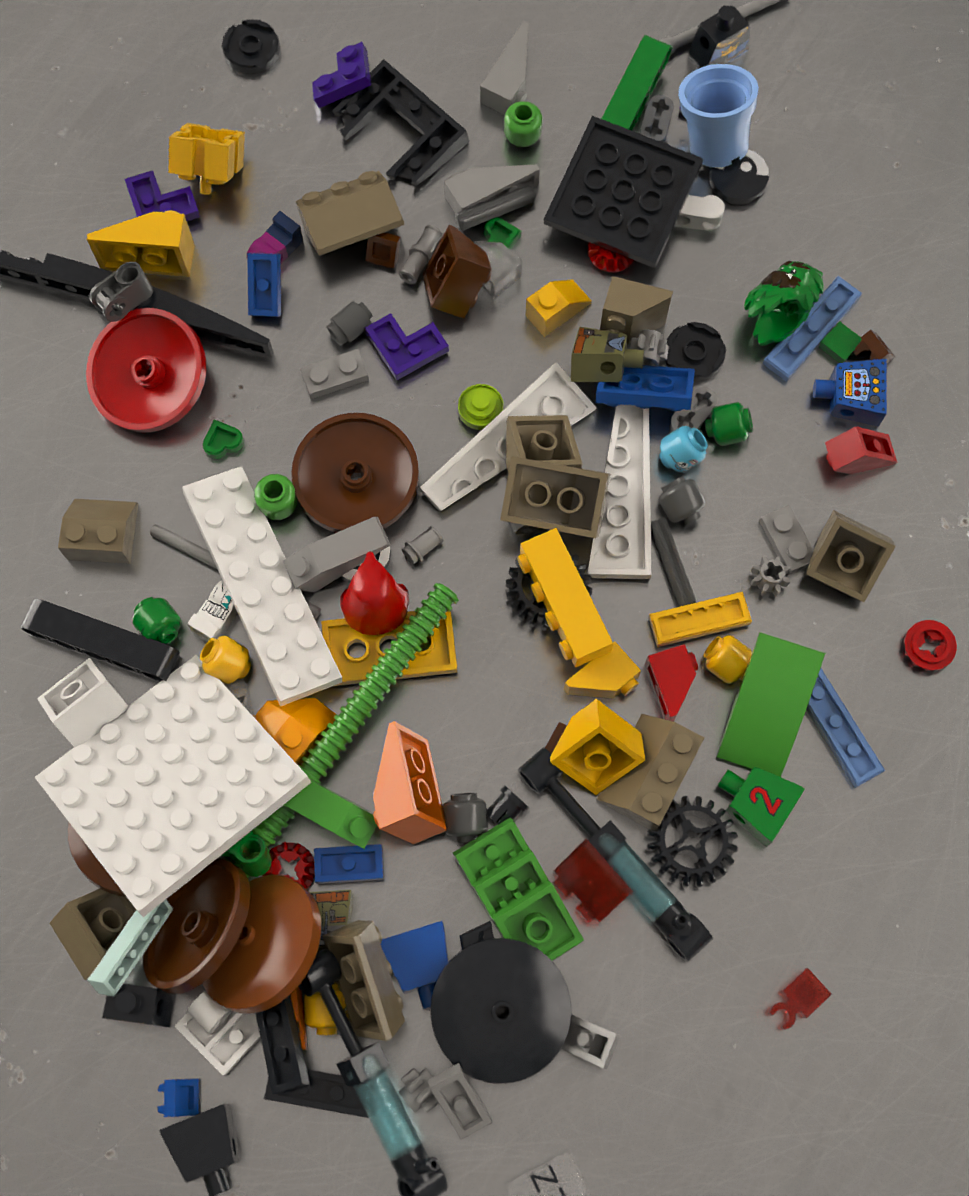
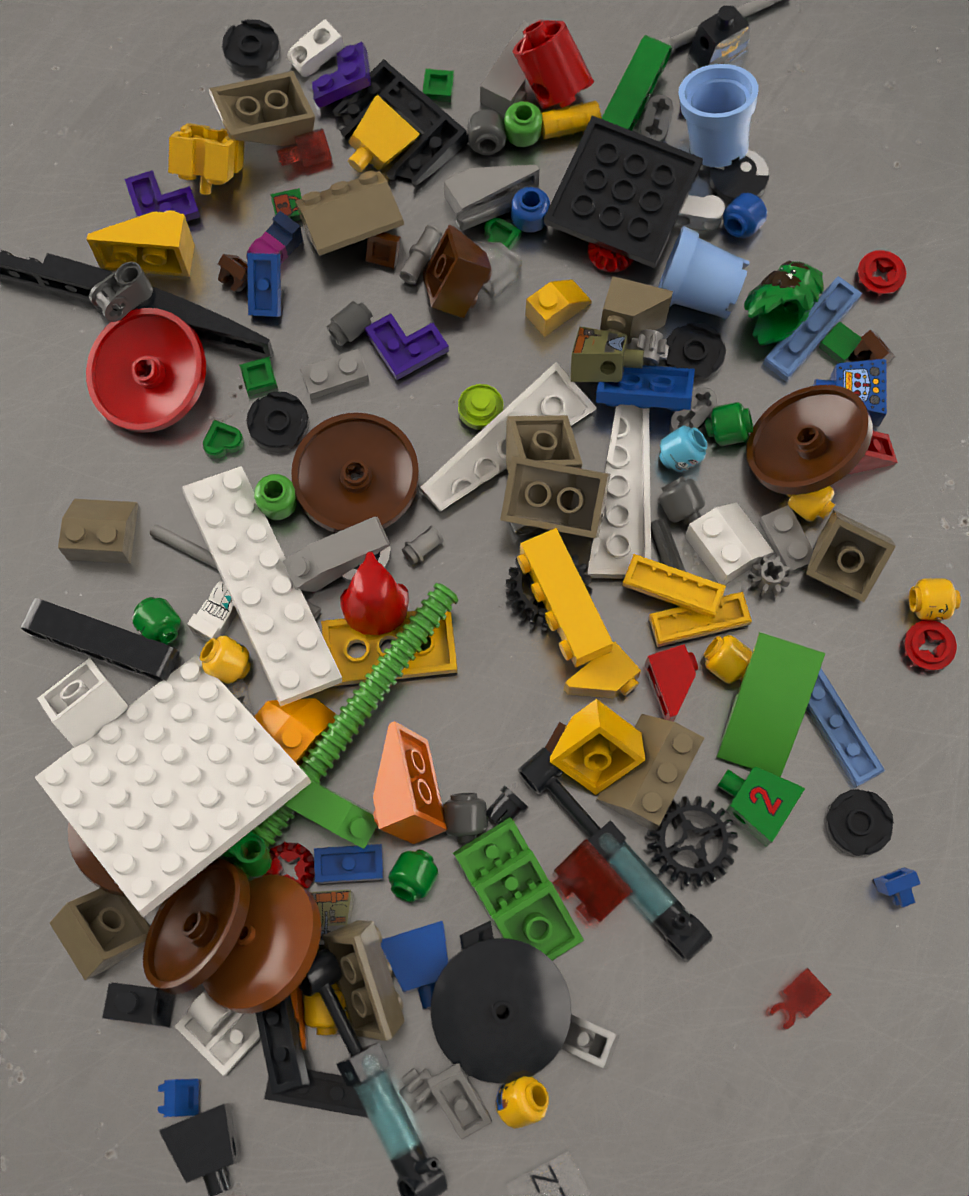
light aqua piece [88,900,173,997] -> none
none -> dark tan slope [209,71,315,146]
none -> reddish brown tile [218,254,248,292]
none -> green tile [239,357,278,396]
none -> black tile [246,391,309,452]
none -> tile [270,188,302,221]
none -> clear red plate [276,128,332,168]
none -> white leg [287,19,345,77]
none -> yellow torso [348,95,420,172]
none -> green head [388,849,438,902]
none -> green tile [422,69,454,103]
none -> dark grey head [467,110,506,155]
none -> yellow head [496,1076,549,1128]
none -> blue head [511,187,550,232]
none -> red cylinder [512,20,594,109]
none -> yellow axle [541,101,602,140]
none -> yellow plate [622,554,726,618]
none -> light blue piece [658,226,750,319]
none -> white slope [685,502,774,585]
none -> blue head [722,193,768,238]
none -> reddish brown dish [746,385,873,495]
none -> yellow head [786,486,835,522]
none -> black tile [825,789,894,857]
none -> red gear [857,250,906,296]
none -> blue tile [874,867,921,908]
none -> yellow head [908,578,961,620]

